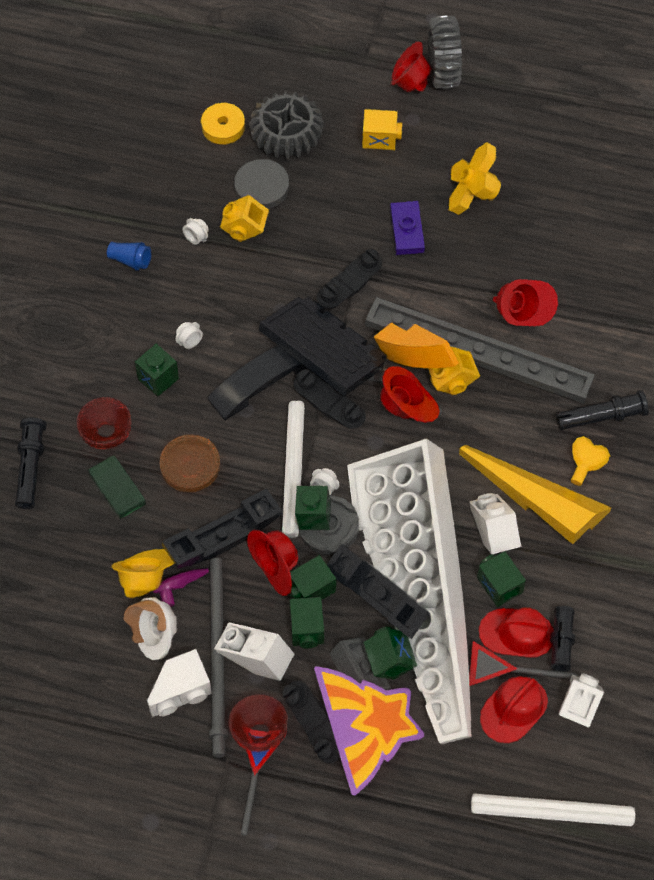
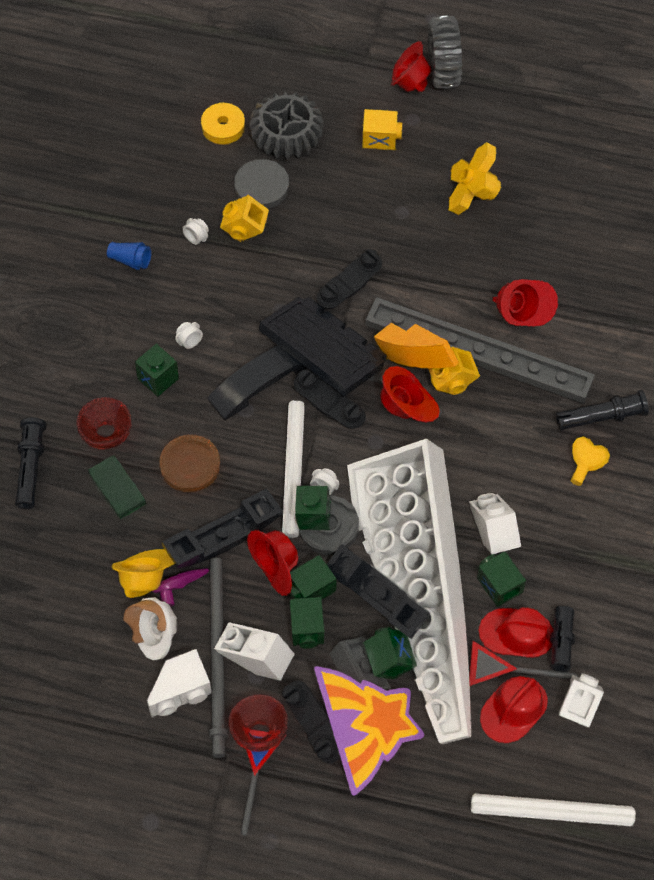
dark purple plate [390,201,425,255] -> none
yellow wedge [459,445,611,544] -> none

